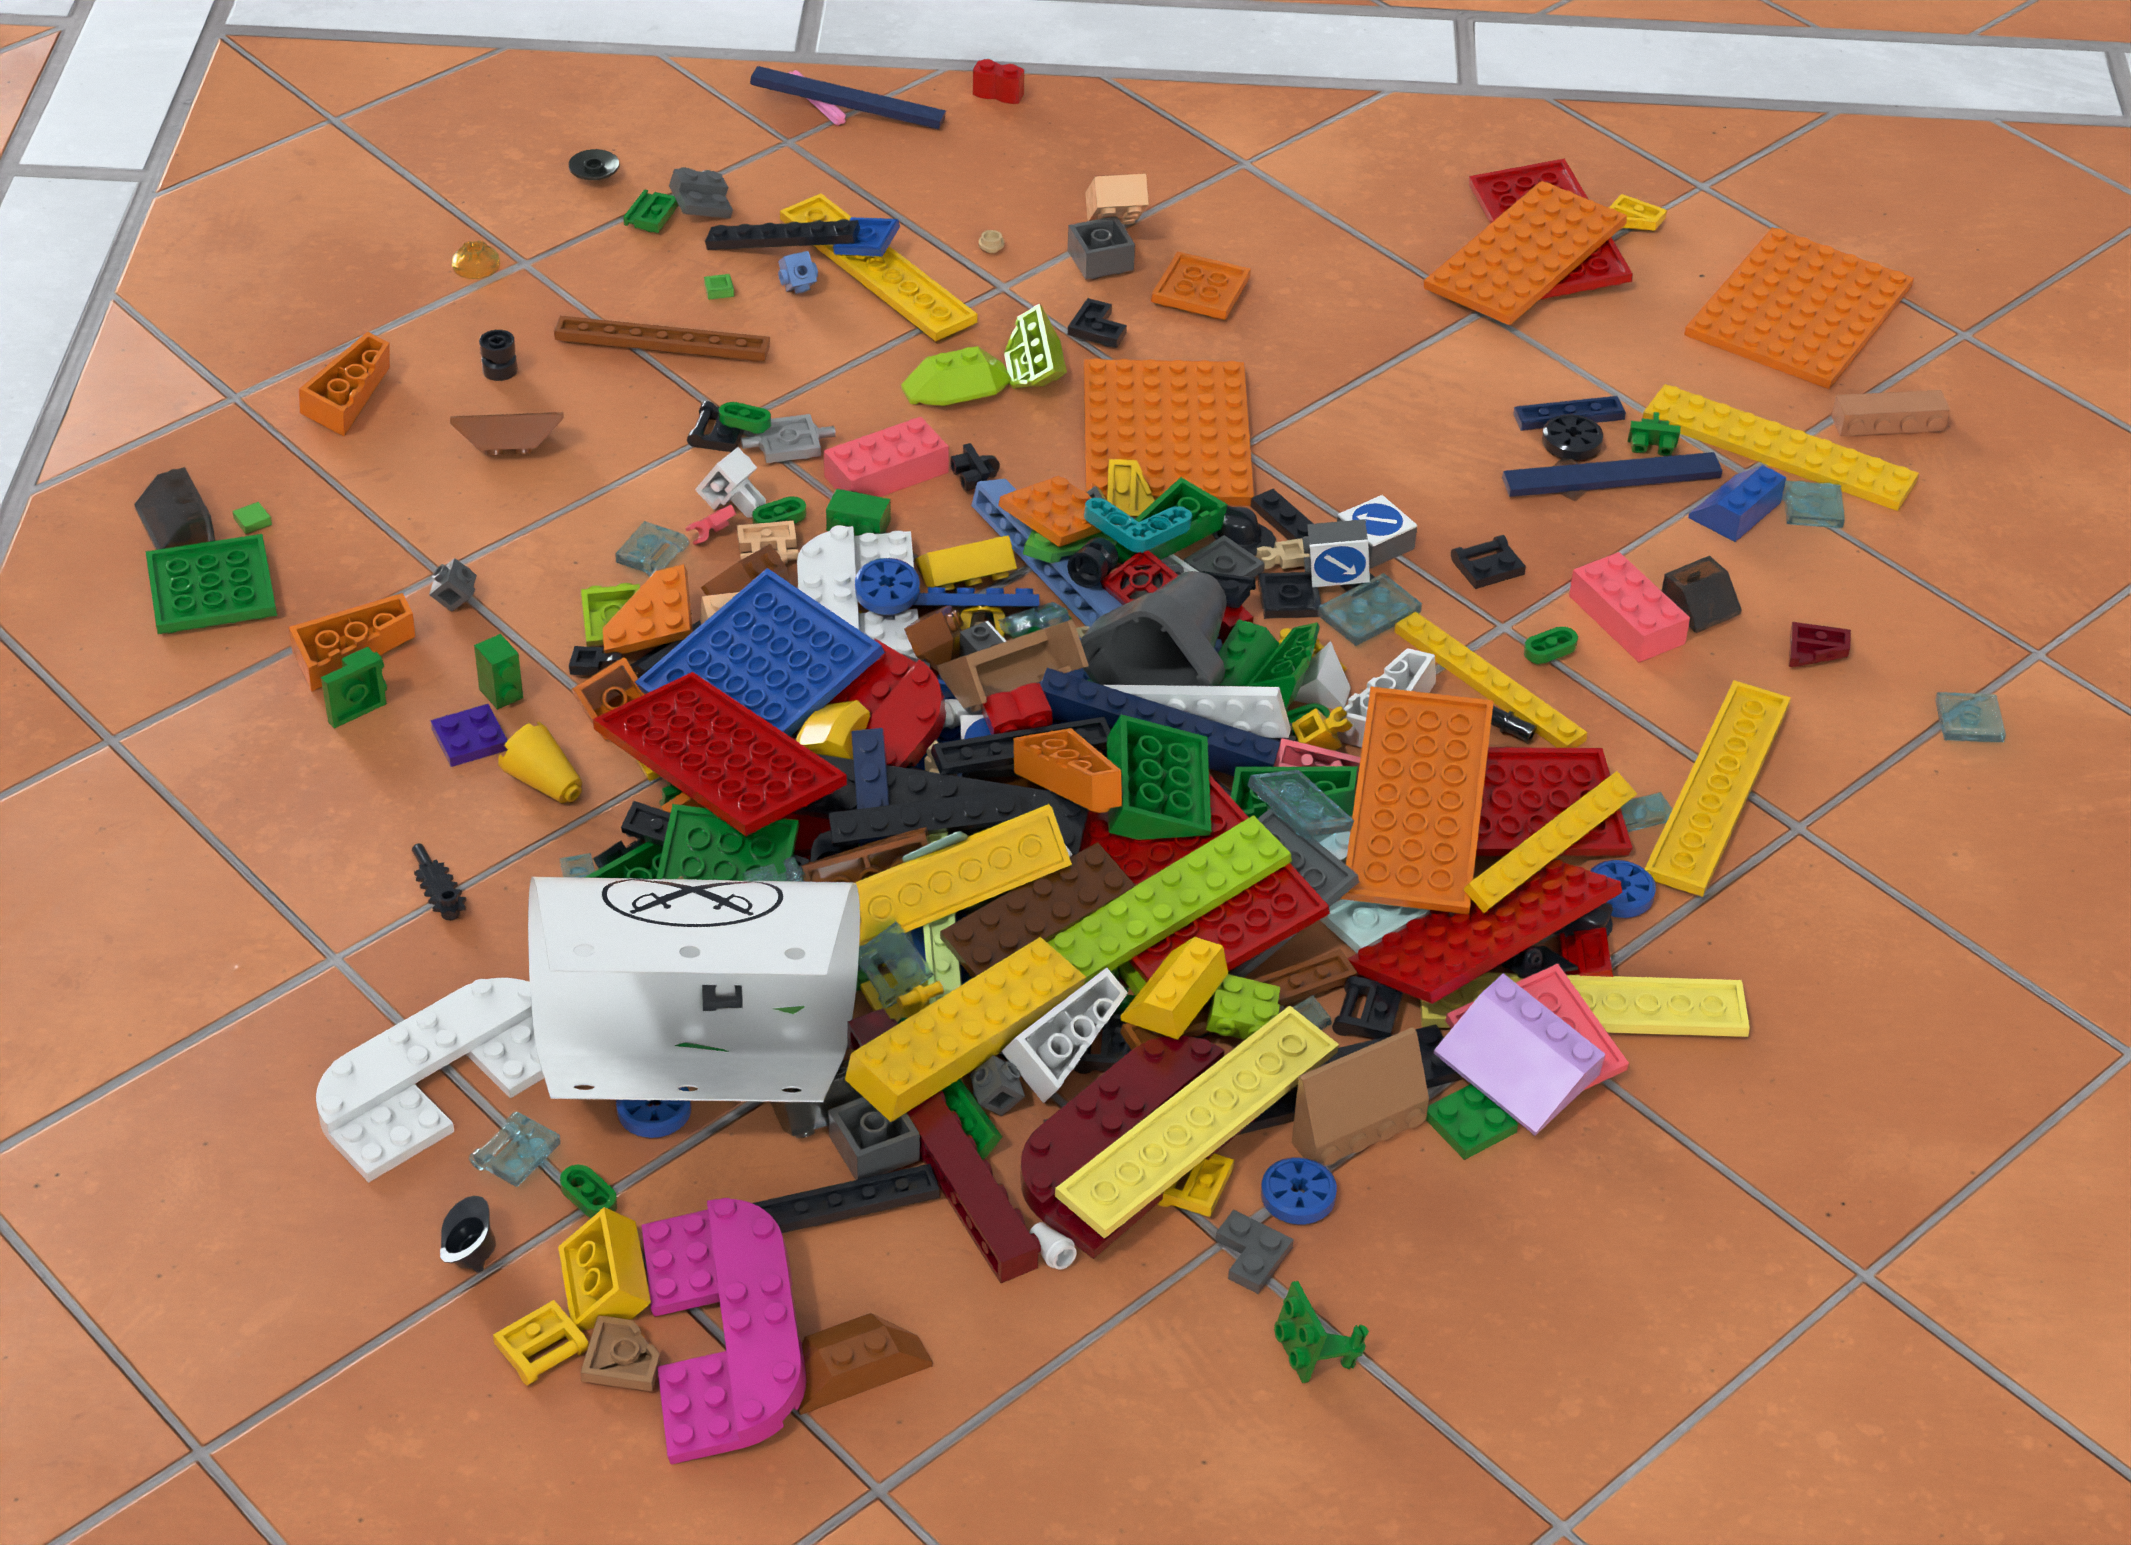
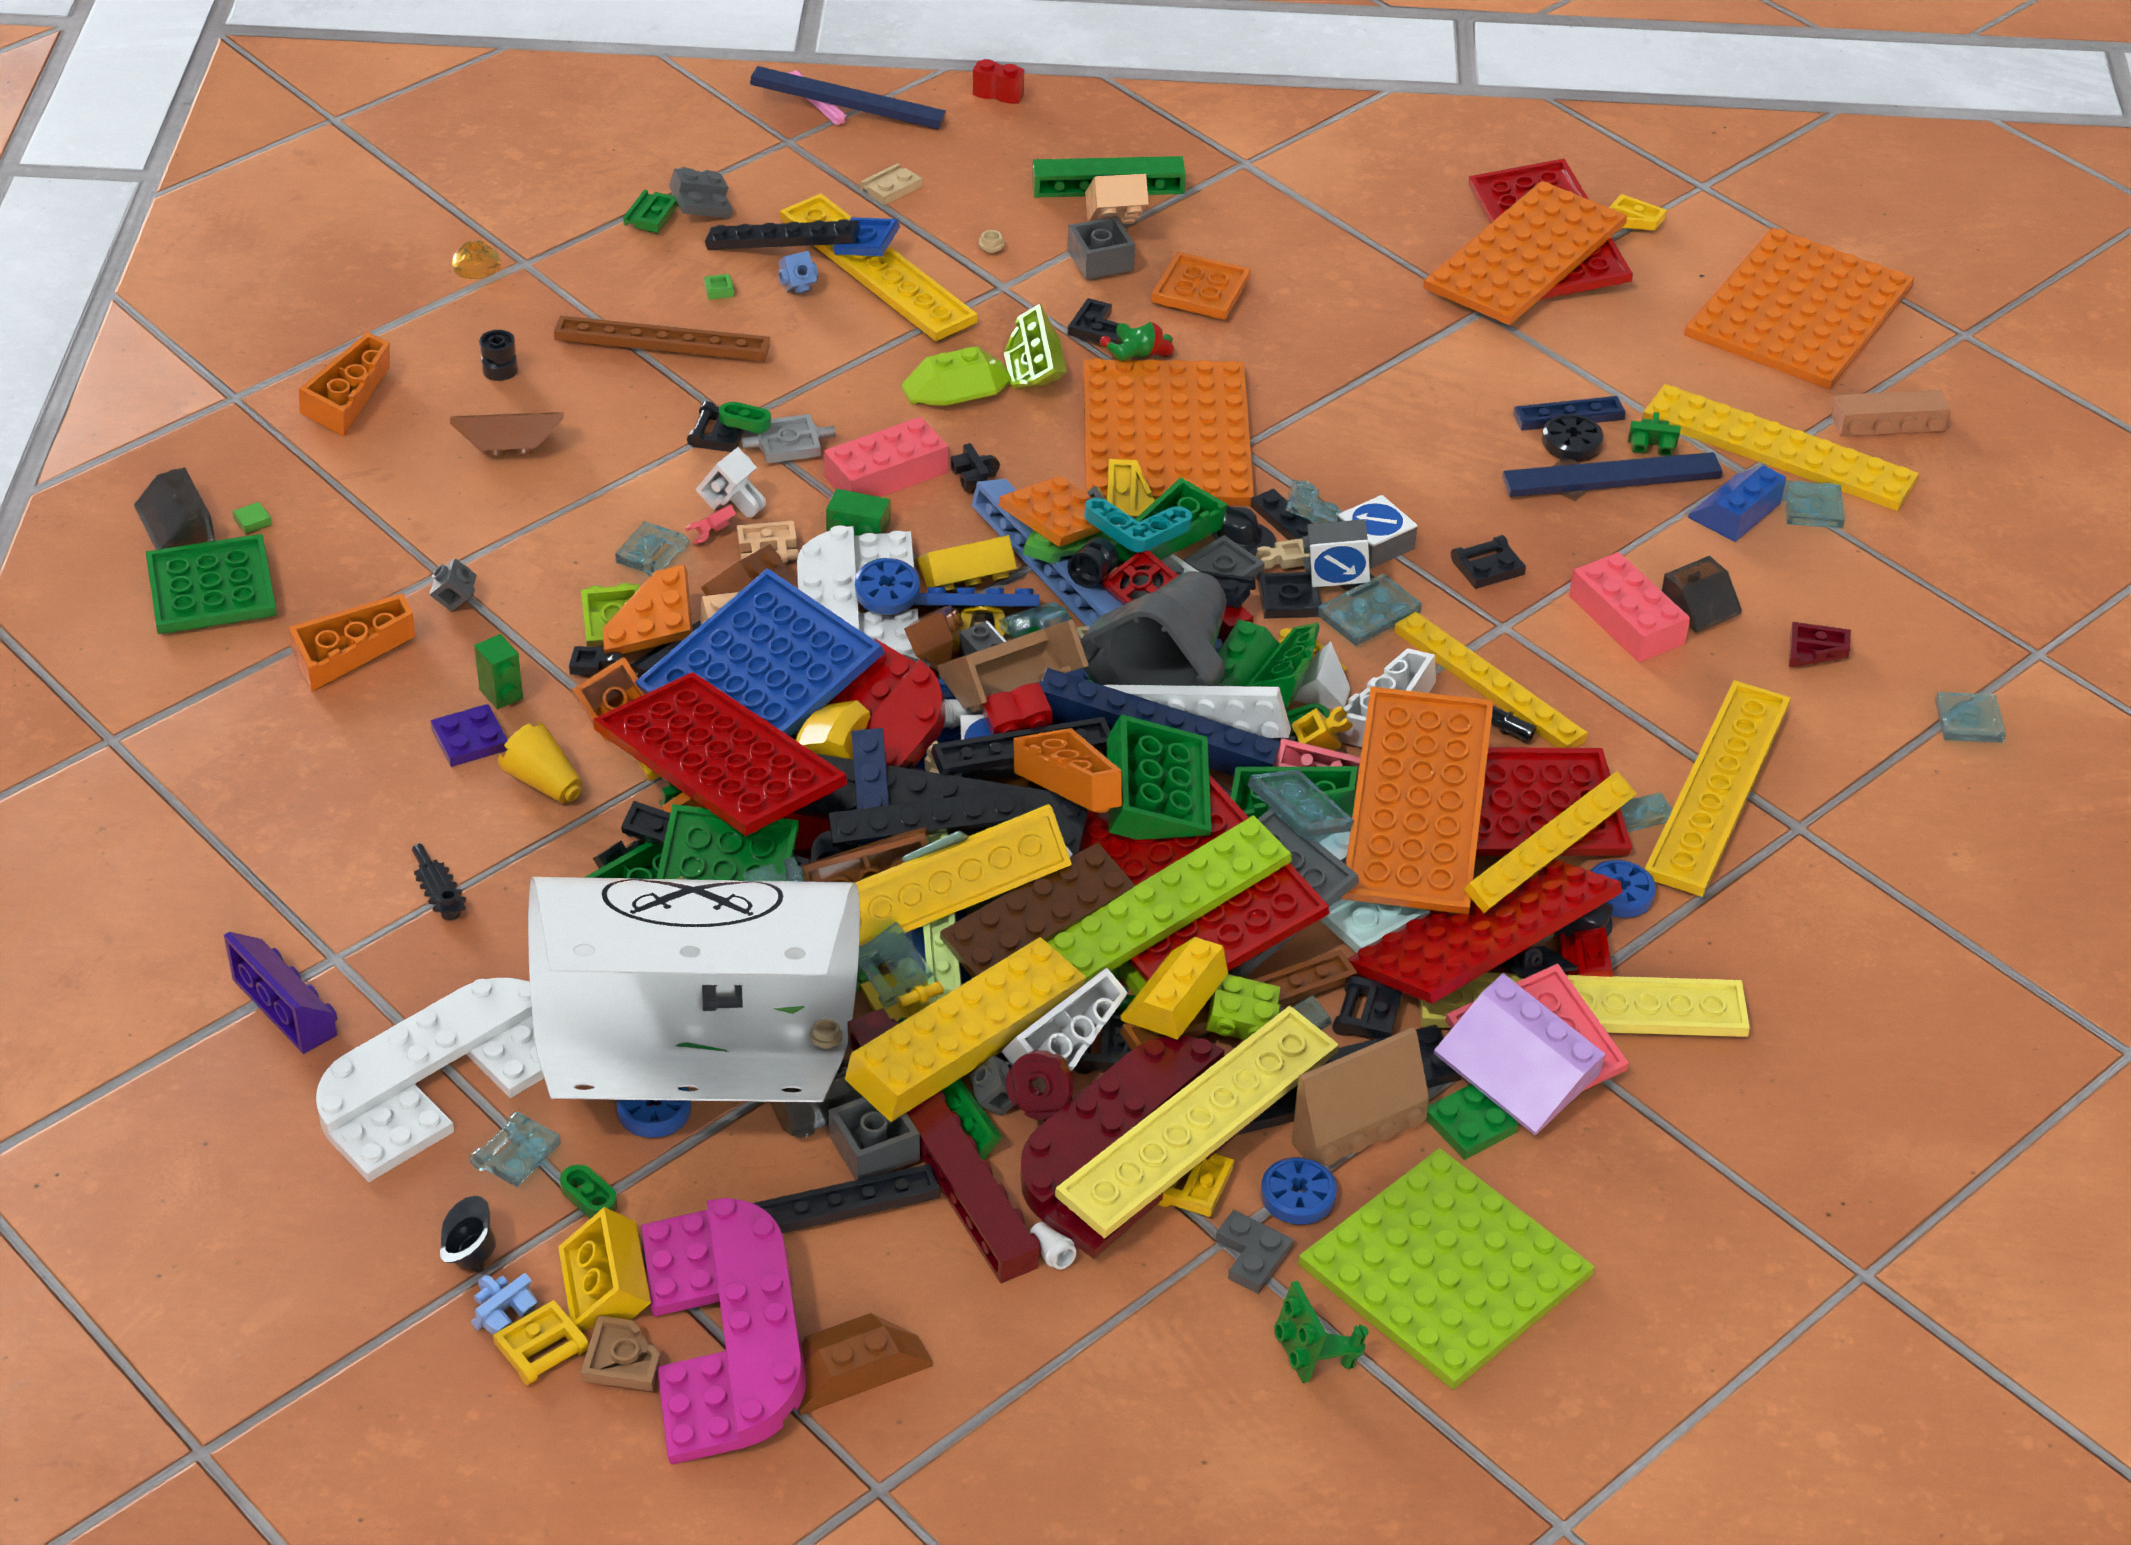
green plate [321,647,387,729] -> none
clear light blue plate [559,853,595,878] -> none
pearl dark grey dish [569,149,619,180] -> none
green plate [752,496,806,524] -> none
green plate [1524,627,1578,664] -> none
none -> dark purple slope [224,932,338,1054]
none -> light blue hips [471,1273,538,1335]
none -> tan plate [809,1019,843,1049]
none -> tan plate [860,163,922,206]
none -> dark red plate [1006,1050,1074,1119]
none -> green brick [1032,156,1186,198]
none -> green piece [1100,322,1174,361]
none -> clear light blue plate [1285,479,1343,523]
none -> lime plate [1298,1148,1595,1390]

